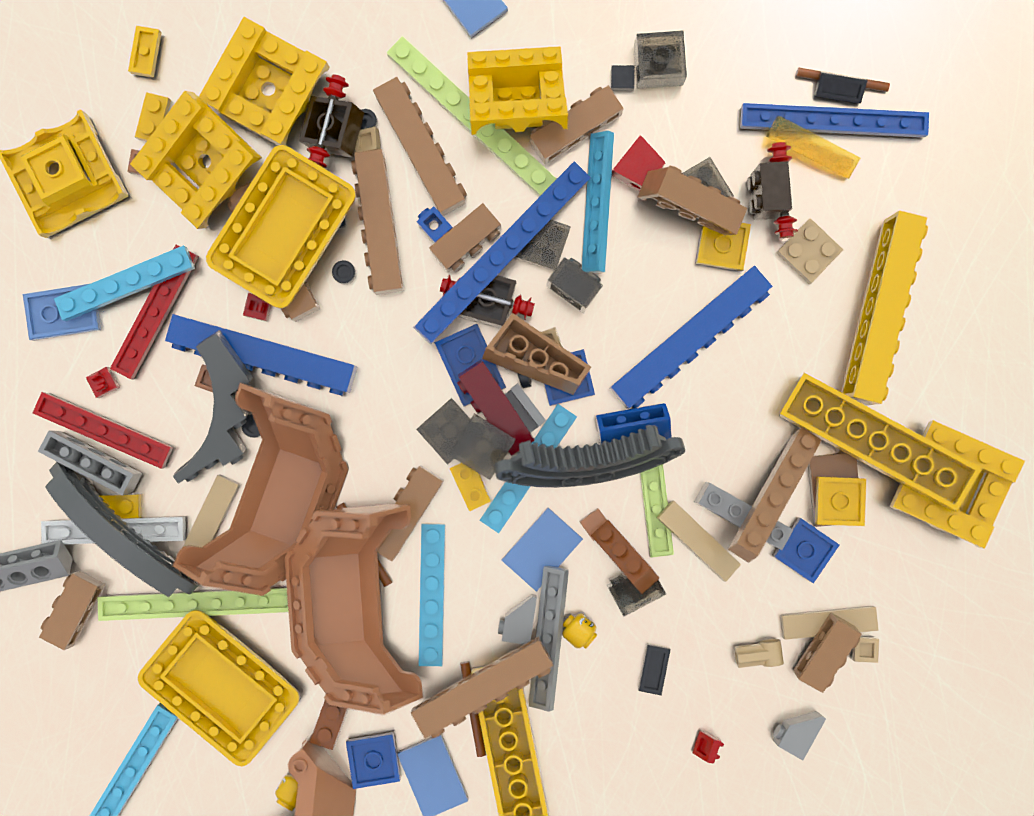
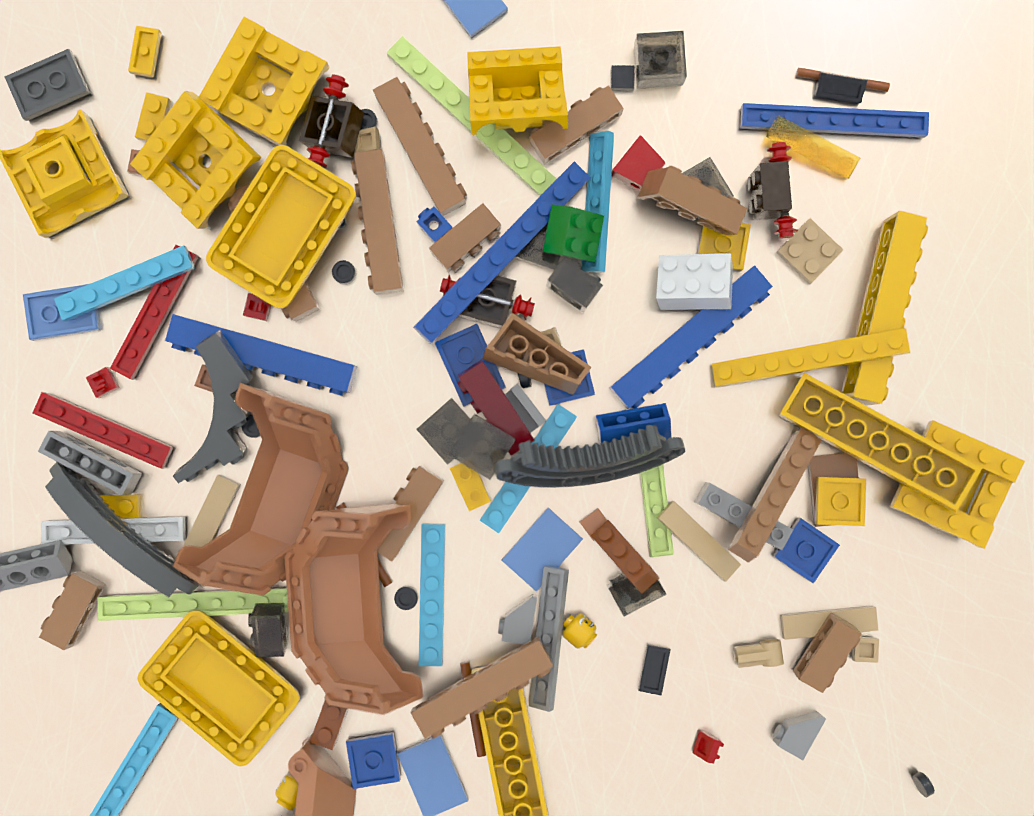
none -> dark grey plate [4,49,90,121]
none -> clear smoke brick [248,603,288,657]
none -> black tile [394,586,418,610]
none -> green brick [543,204,604,262]
none -> white brick [656,253,733,310]
none -> yellow plate [712,328,911,387]
none -> tile [912,772,935,798]

